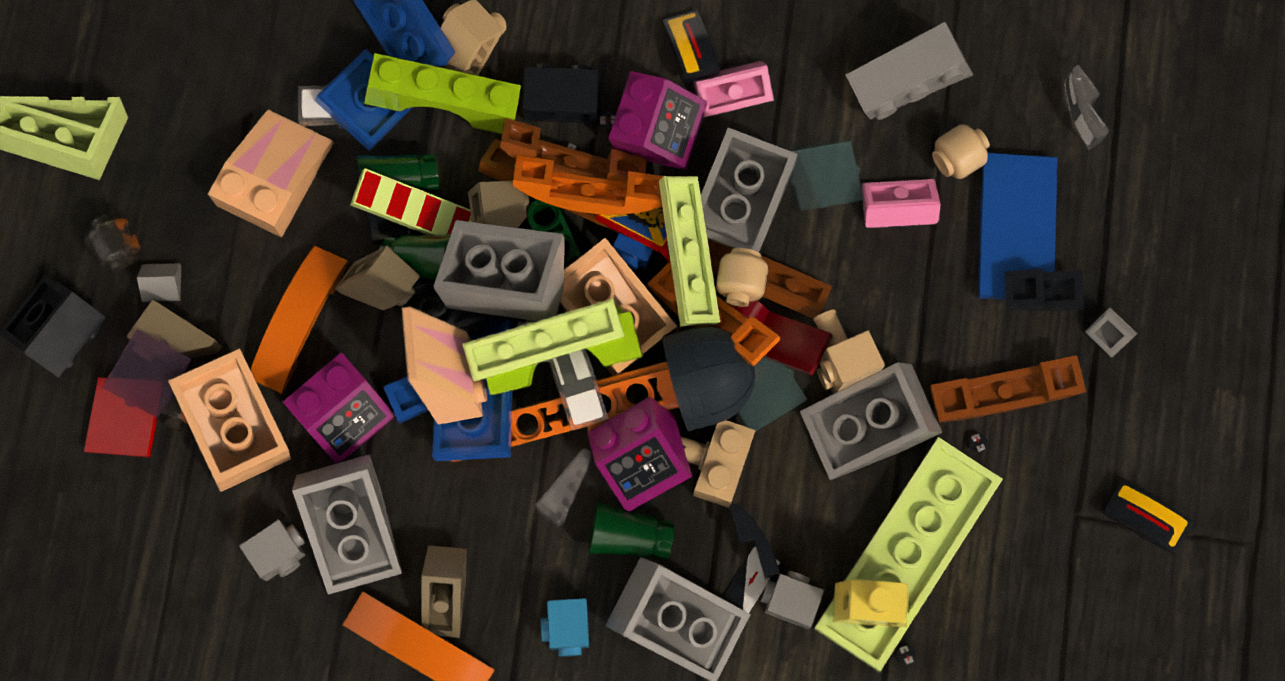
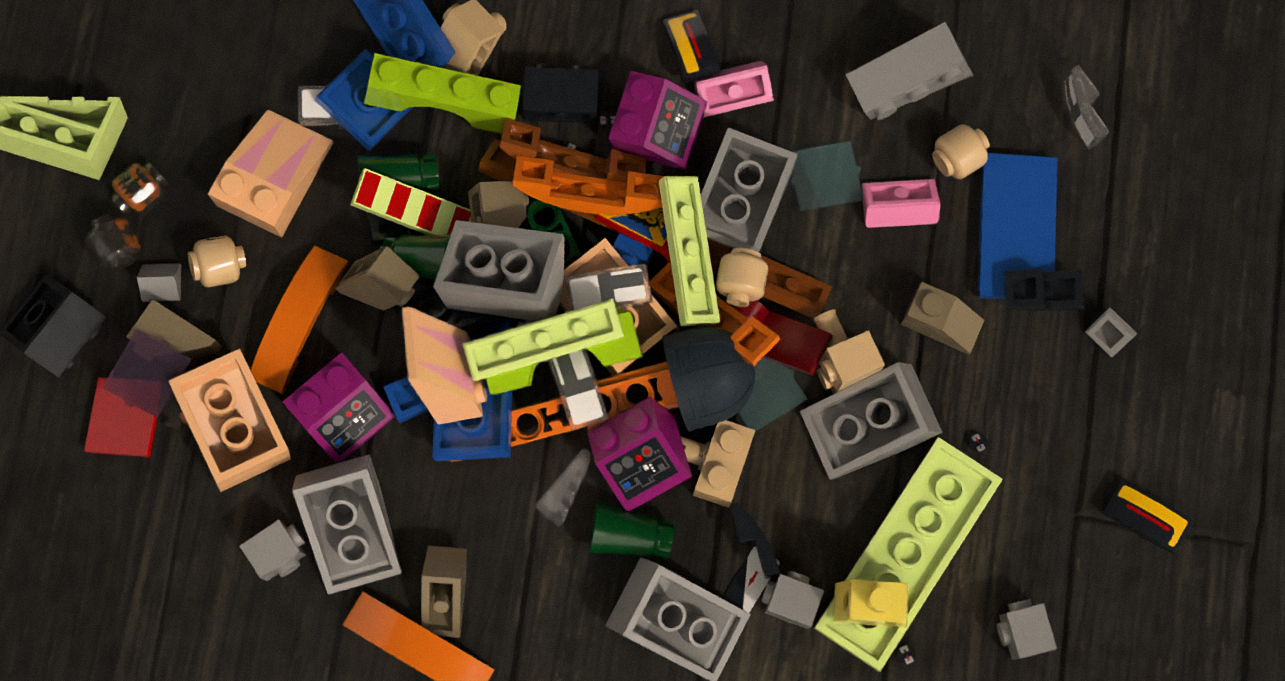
dark azure brick [541,599,589,657] -> none
dark orange slope [929,355,1086,423] -> none
none -> clear smoke head [111,162,169,217]
none -> tan head [188,235,246,288]
none -> slope [565,264,653,311]
none -> dark tan slope [901,282,984,355]
none -> light grey brick [997,599,1057,660]

